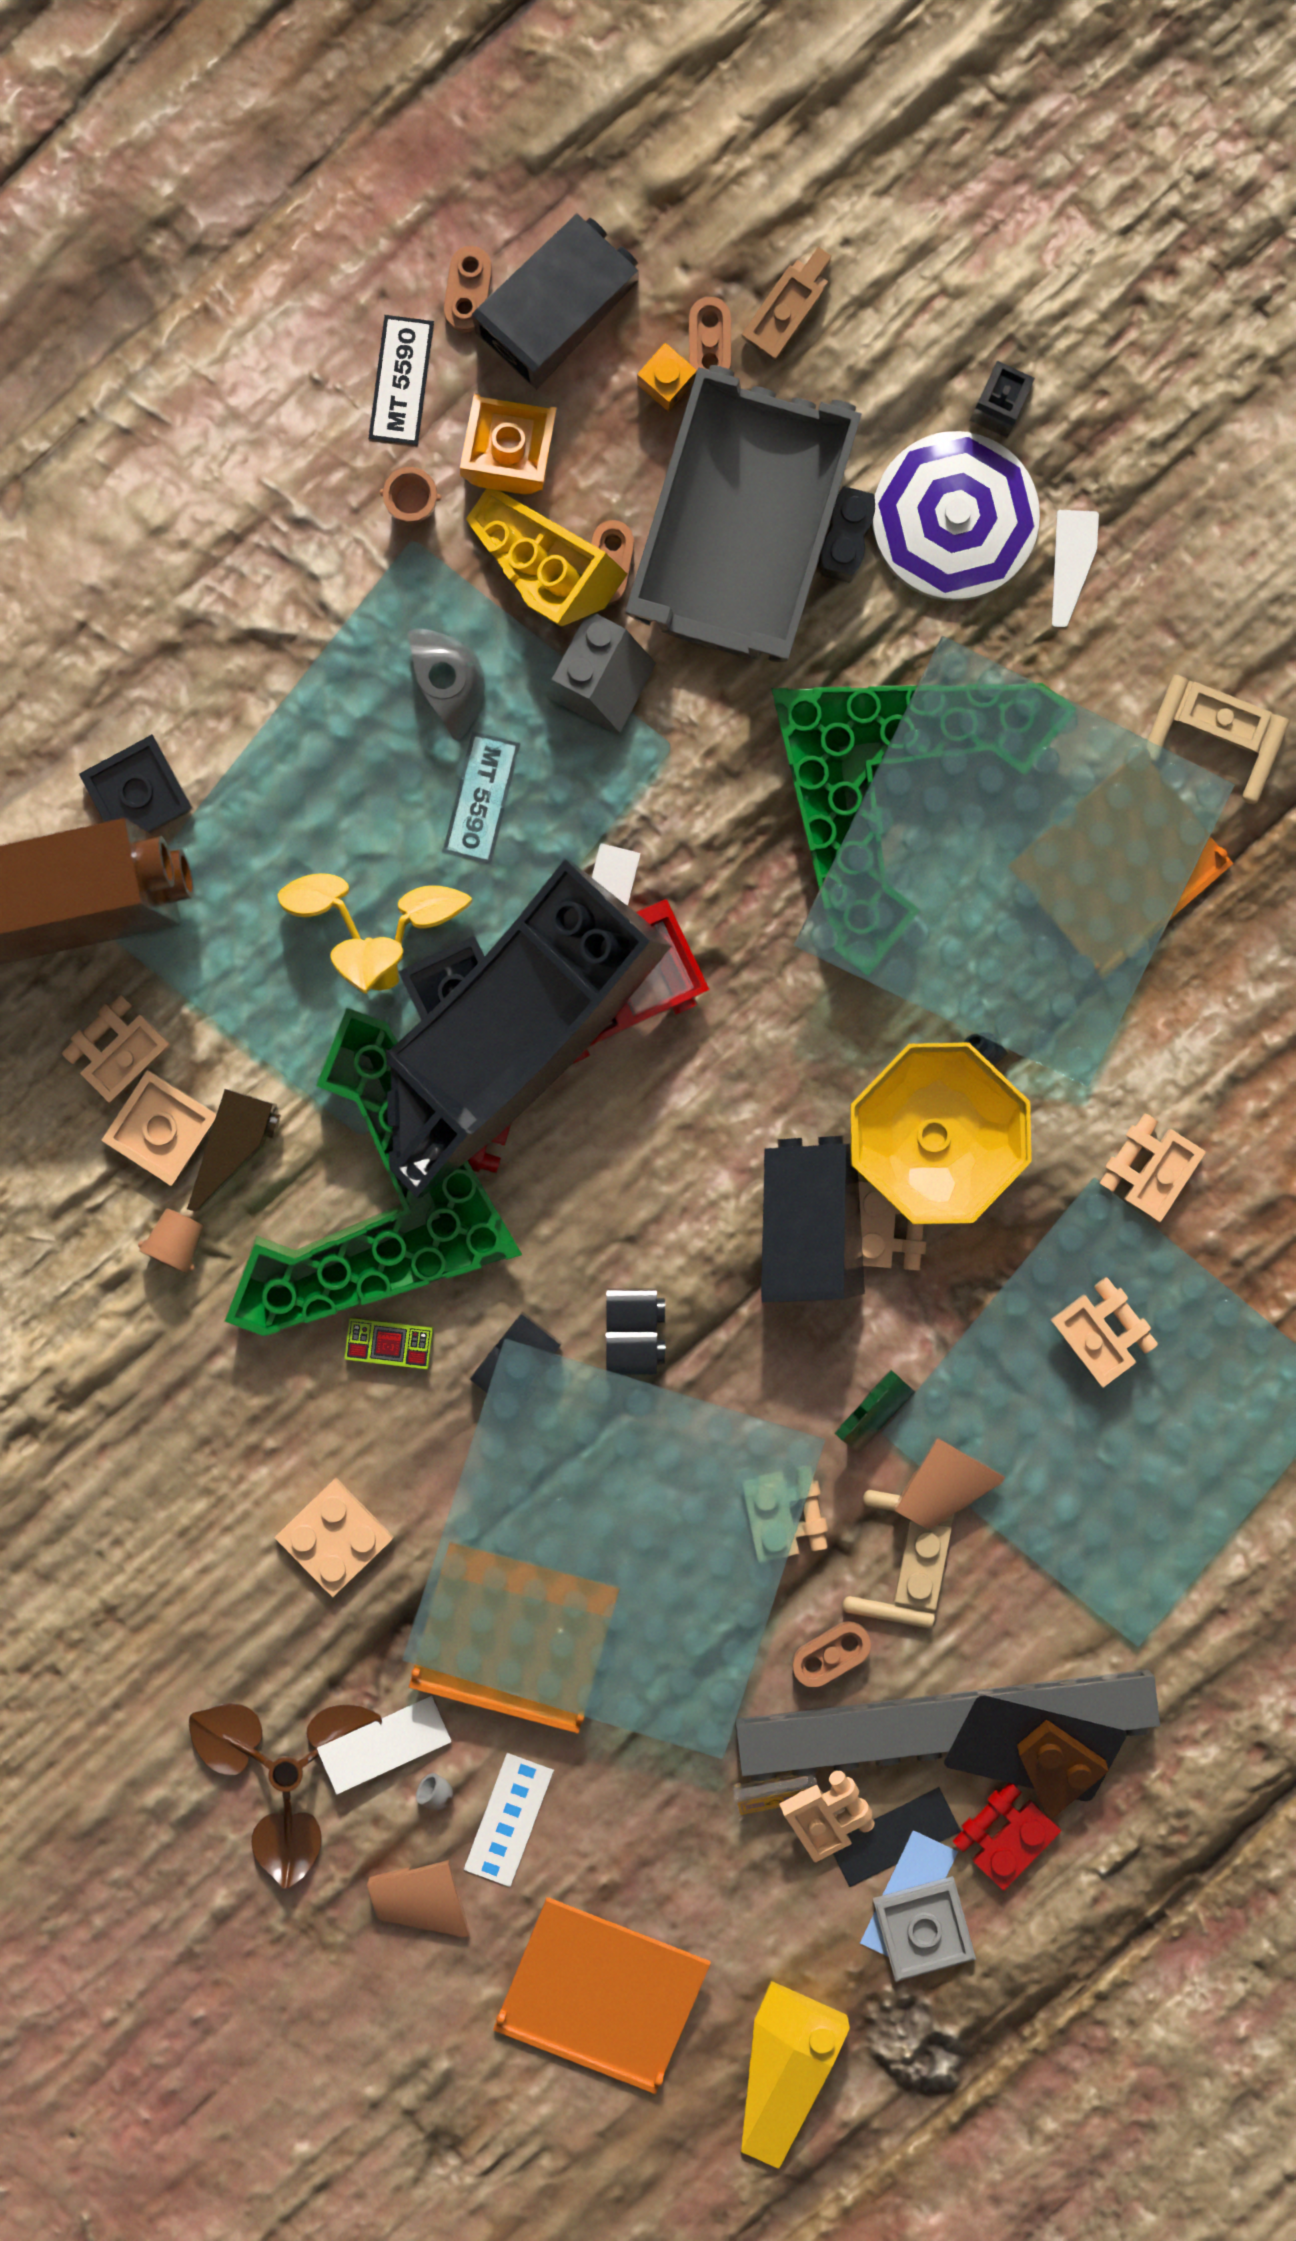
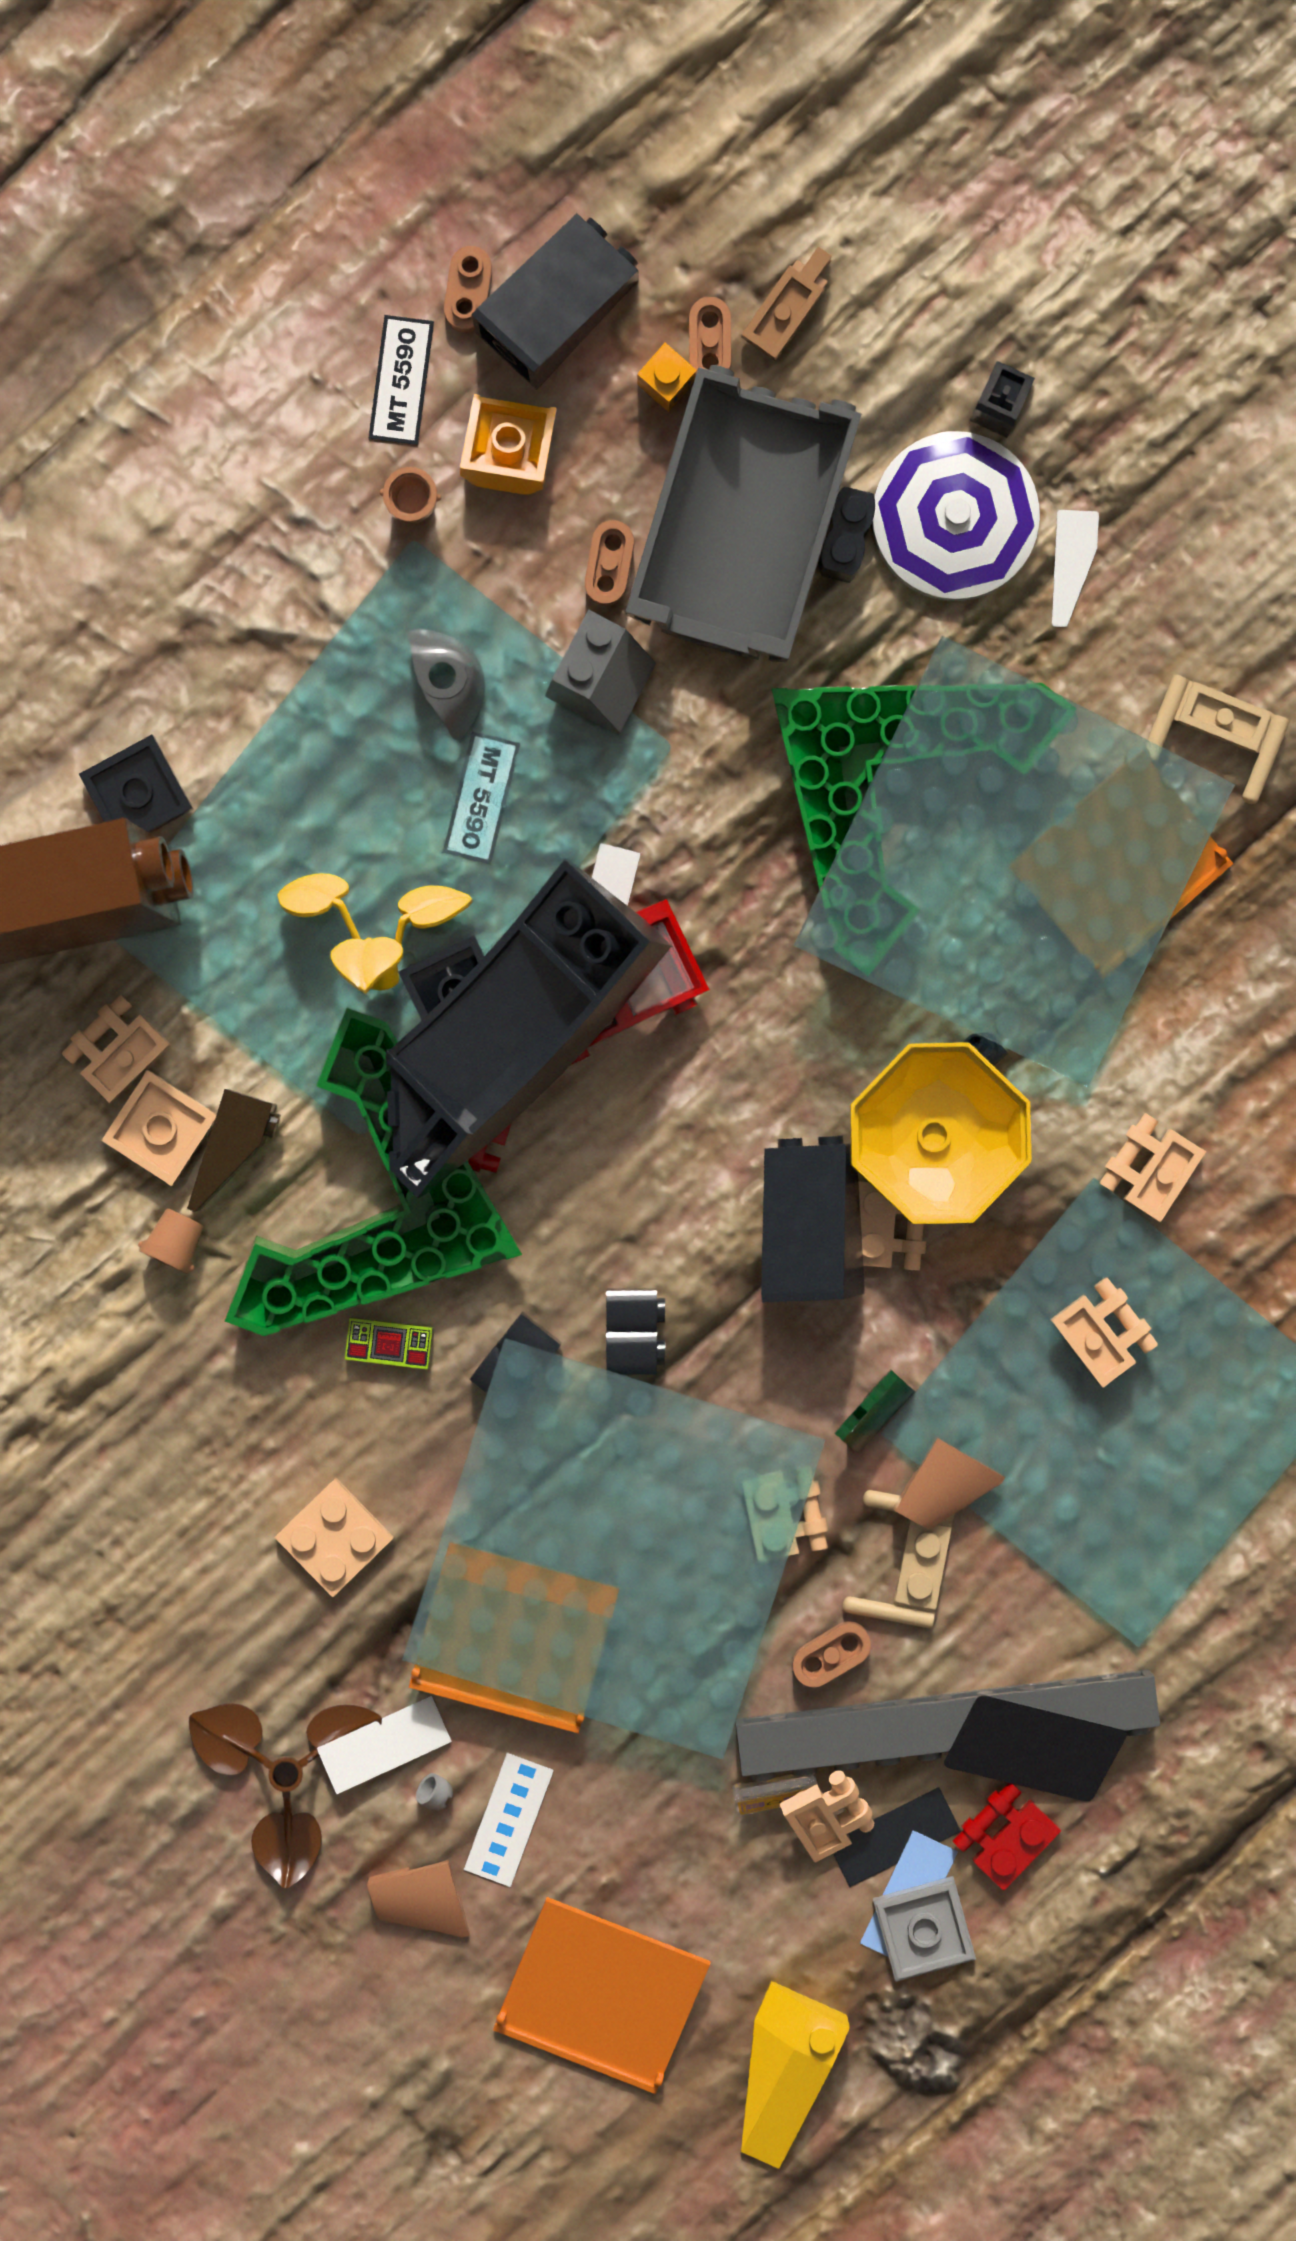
yellow wedge [466,488,628,627] -> none
reddish brown wing [1017,1720,1109,1820] -> none

